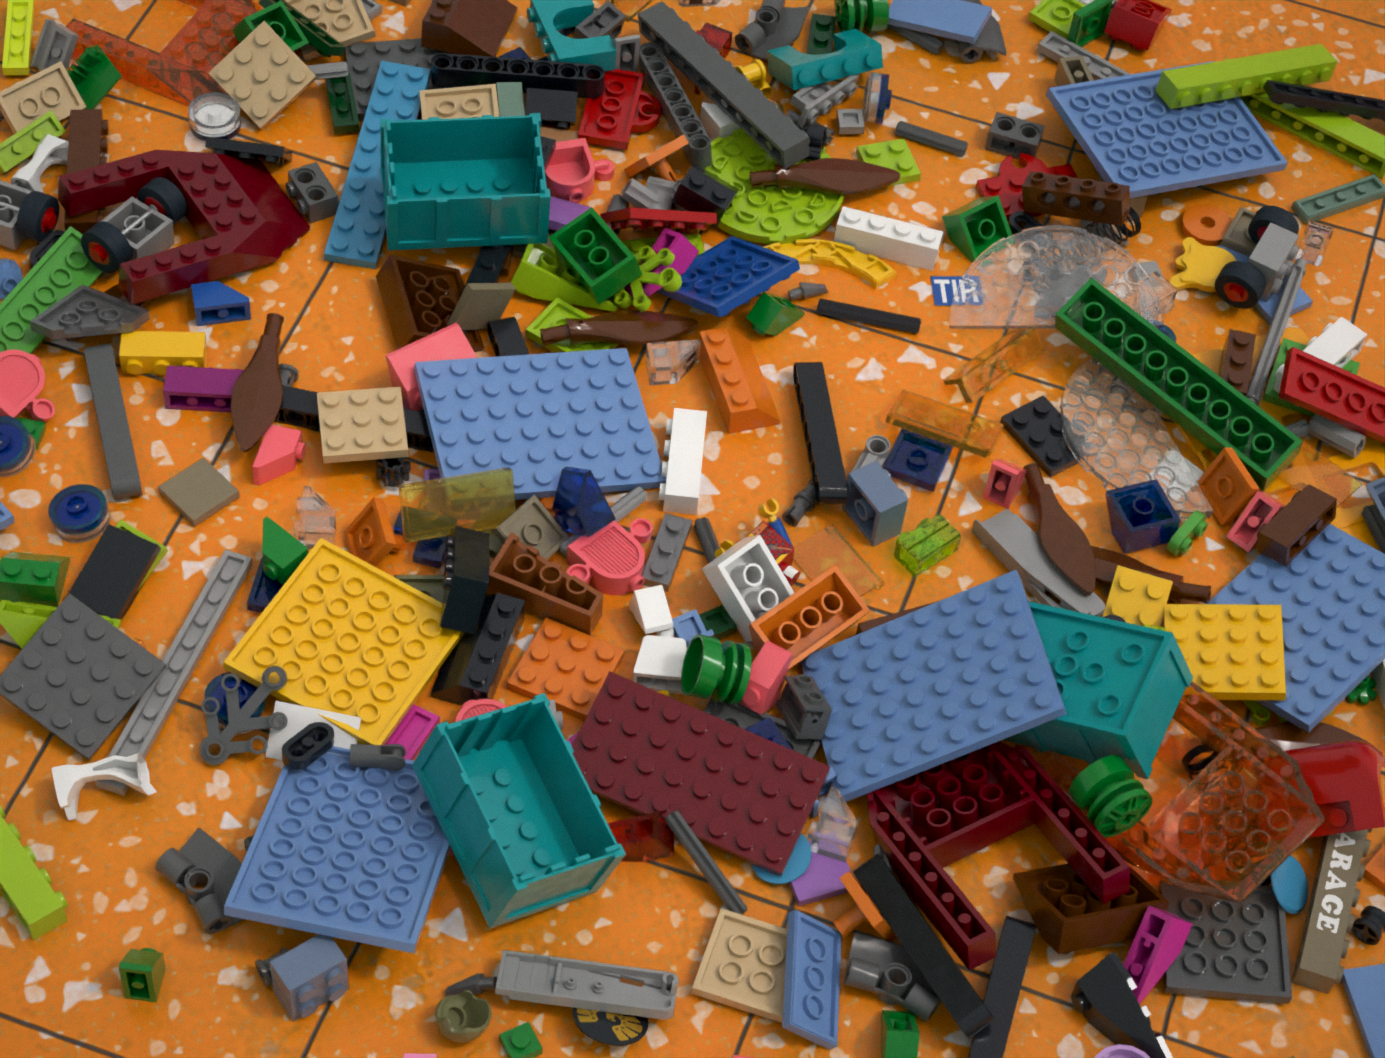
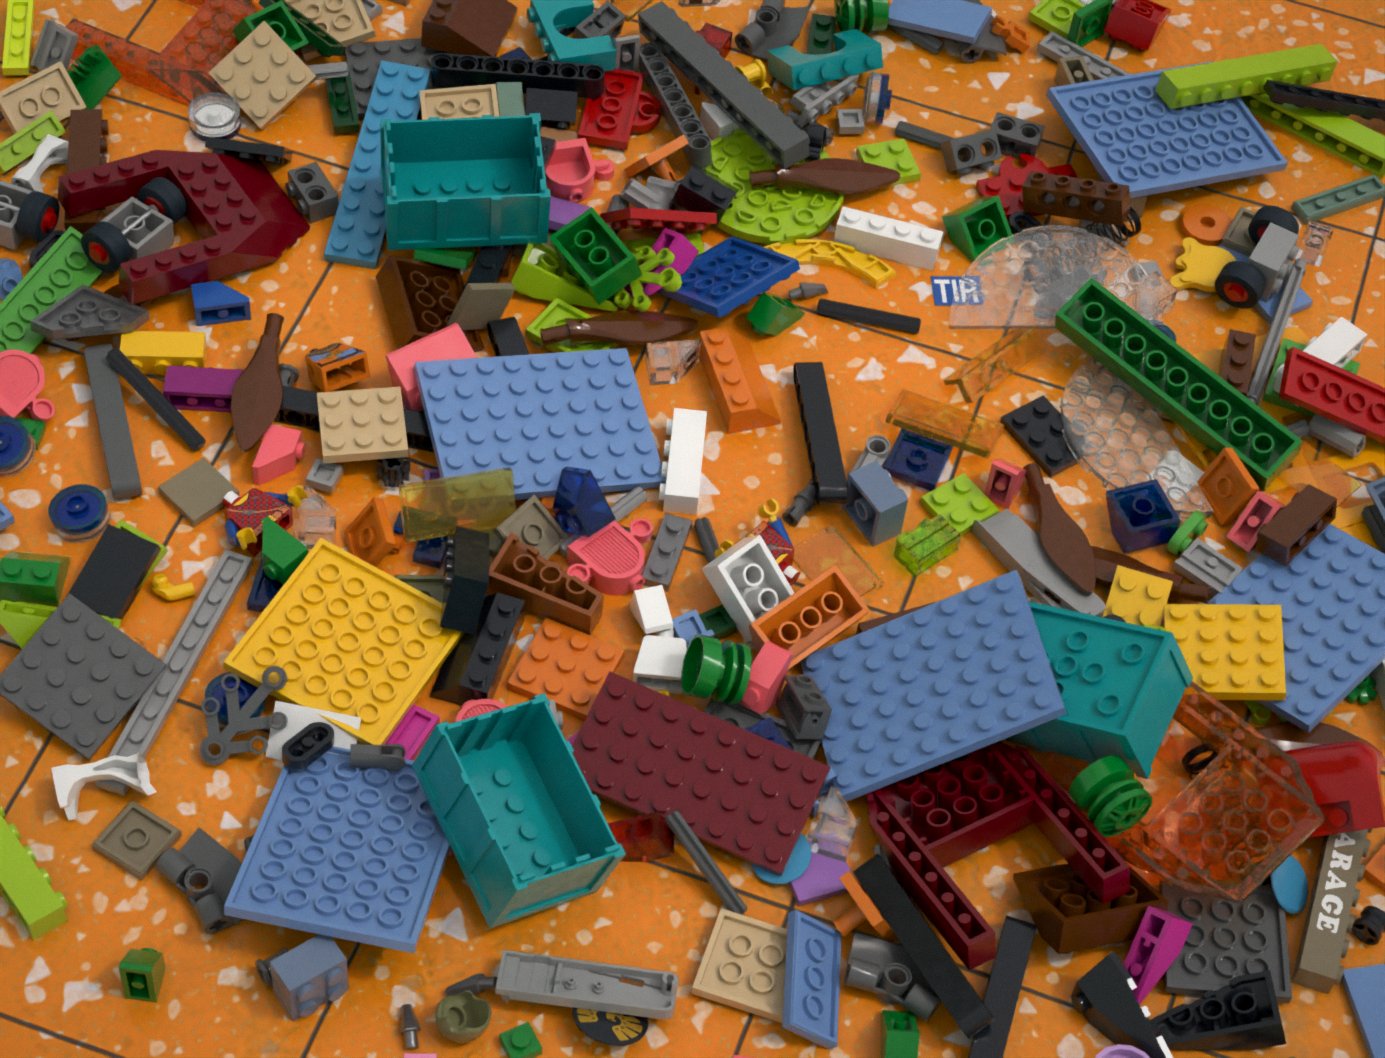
none -> dark tan tile [92,800,182,881]
none -> black axle [106,348,206,451]
none -> yellow arm [152,574,195,601]
none -> torso [222,485,308,557]
none -> orange torso [305,343,370,392]
none -> light grey plate [306,458,343,494]
none -> flat silver bar [399,1004,421,1050]
none -> green tile [413,247,478,270]
none -> lime plate [920,473,999,540]
none -> dark grey brick [940,129,1002,175]
none -> orange plate [991,15,1030,53]
none -> black wedge [1150,970,1286,1050]
none -> light grey plate [1172,538,1243,596]

